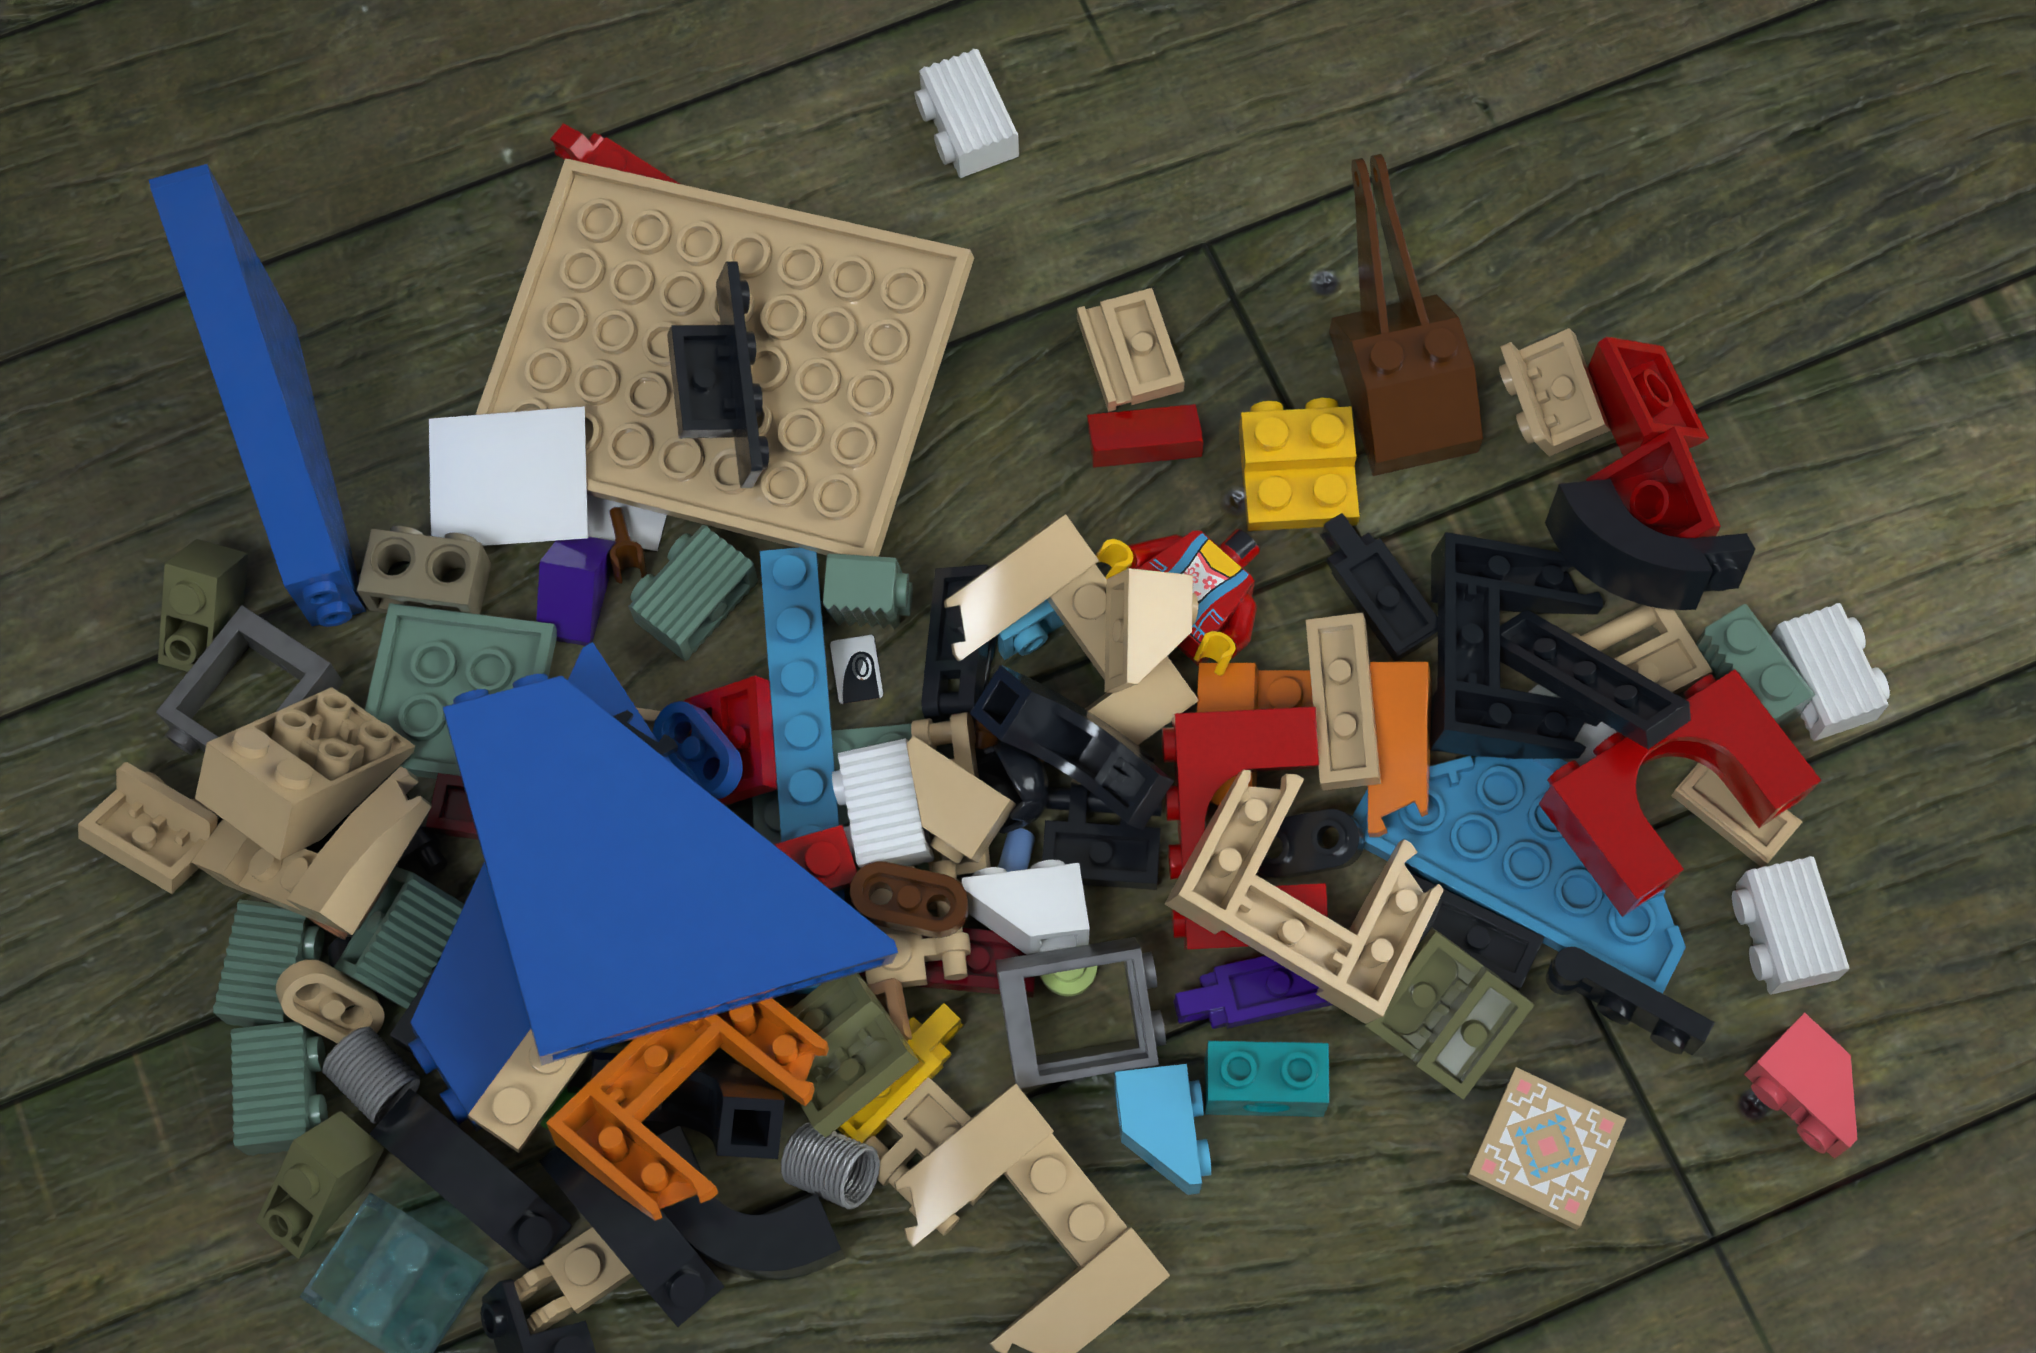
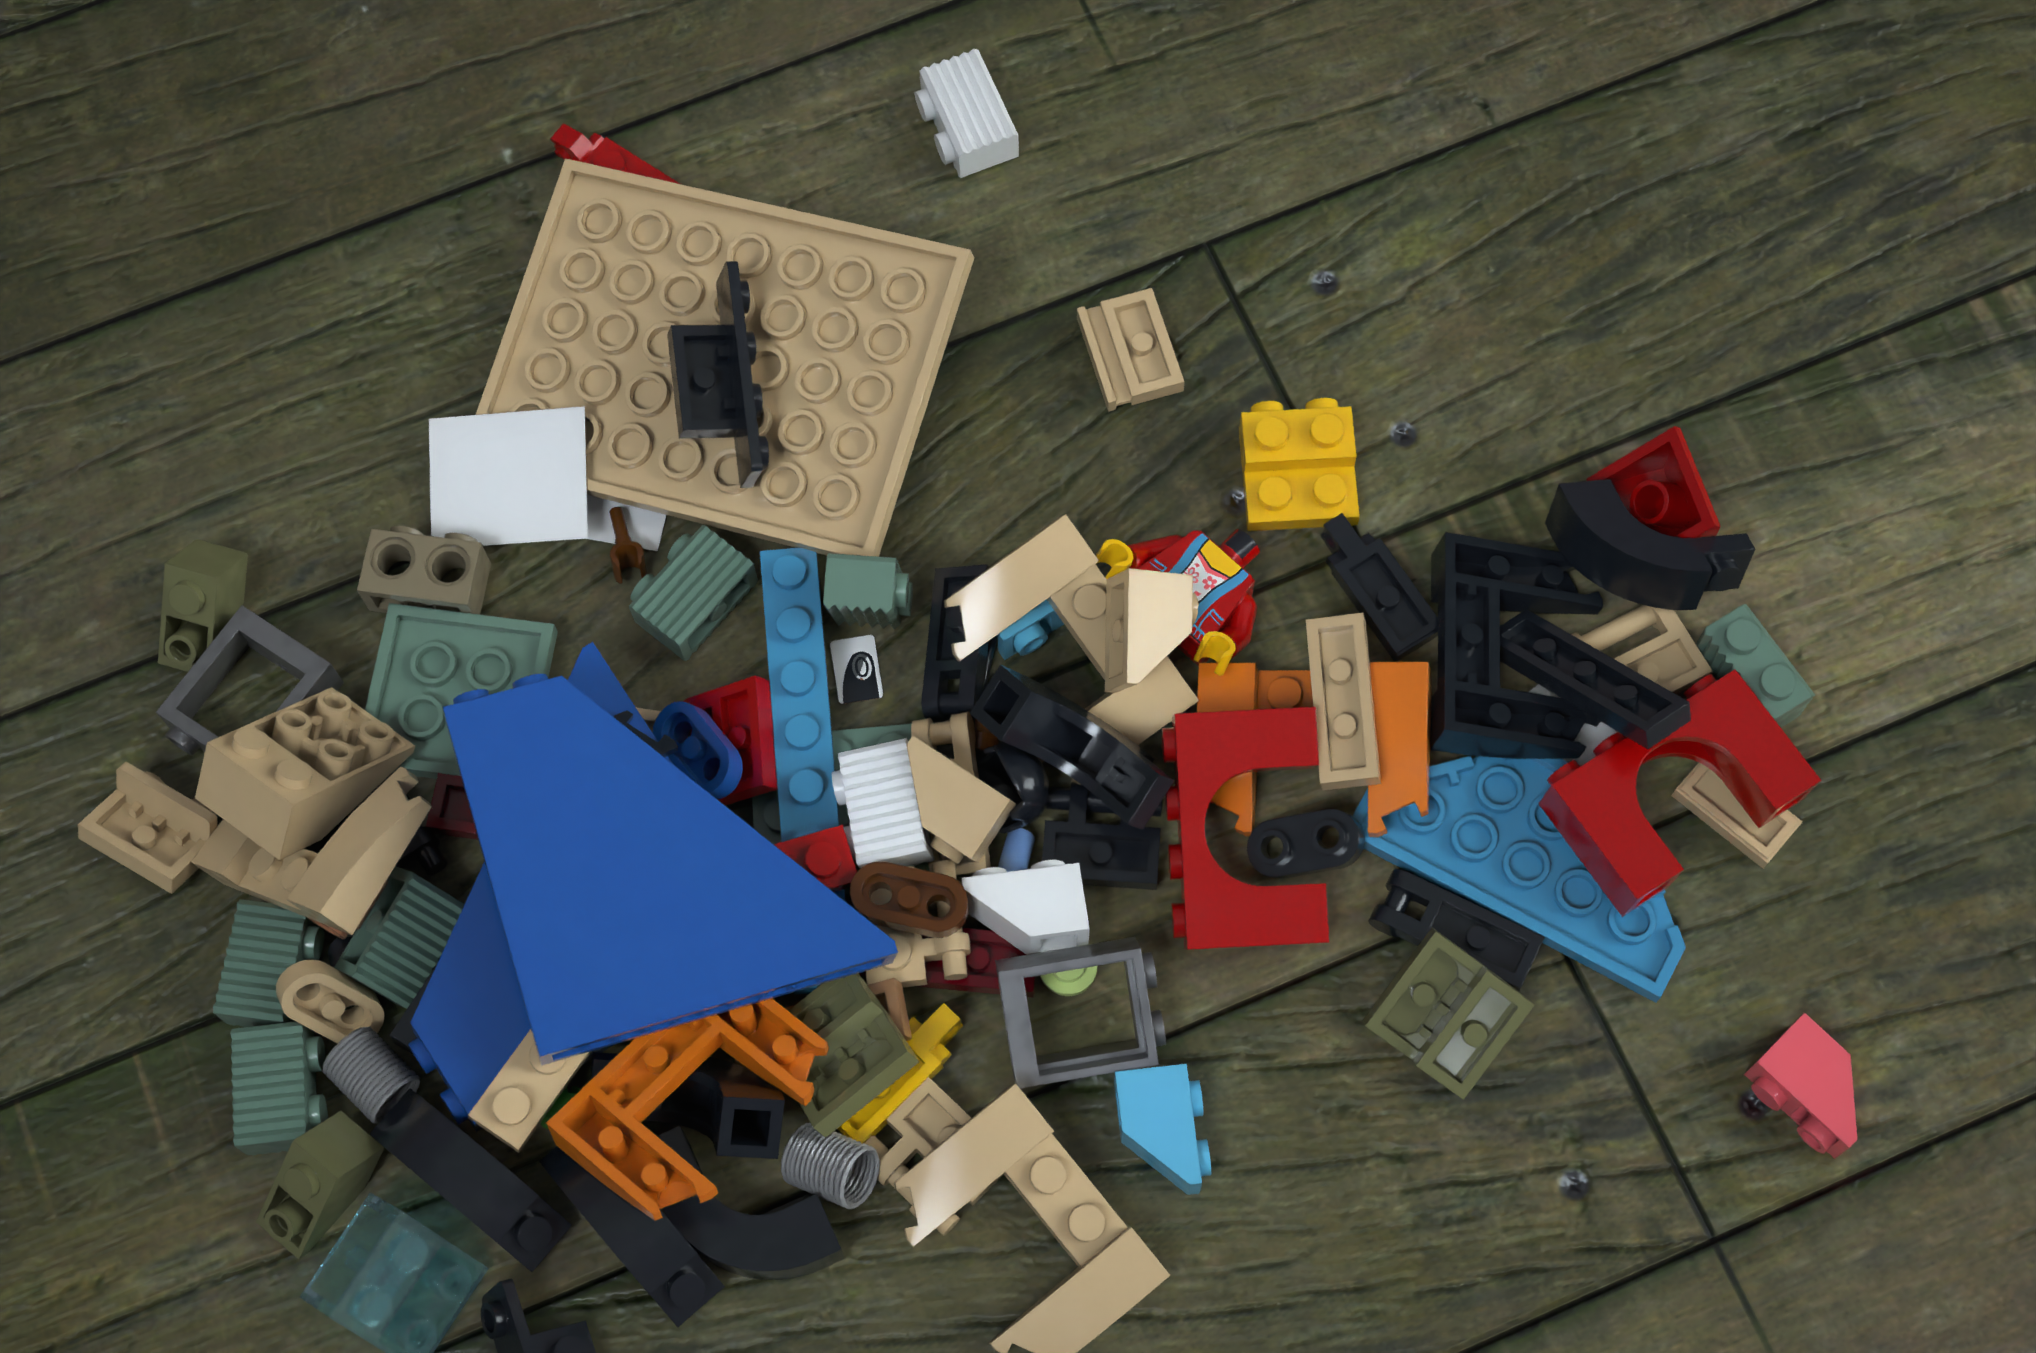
blue slope [149,164,366,627] -> none
tan hinge [514,1227,634,1335] -> none
dark purple slope [536,536,616,646] -> none
red slope [1087,404,1203,468] -> none
tan wedge [1165,770,1444,1024] -> none
dark purple hinge [1173,956,1333,1029] -> none
teal brick [1205,1041,1329,1117] -> none
reddish brown slope [1329,154,1483,476] -> none
tan tile [1466,1067,1626,1230] -> none
tan bracket [1499,328,1611,457] -> none
black plate [1545,947,1715,1055] -> none
red slope [1588,336,1709,456] -> none
white brick [1732,856,1850,995] -> none
white brick [1771,603,1890,741] -> none

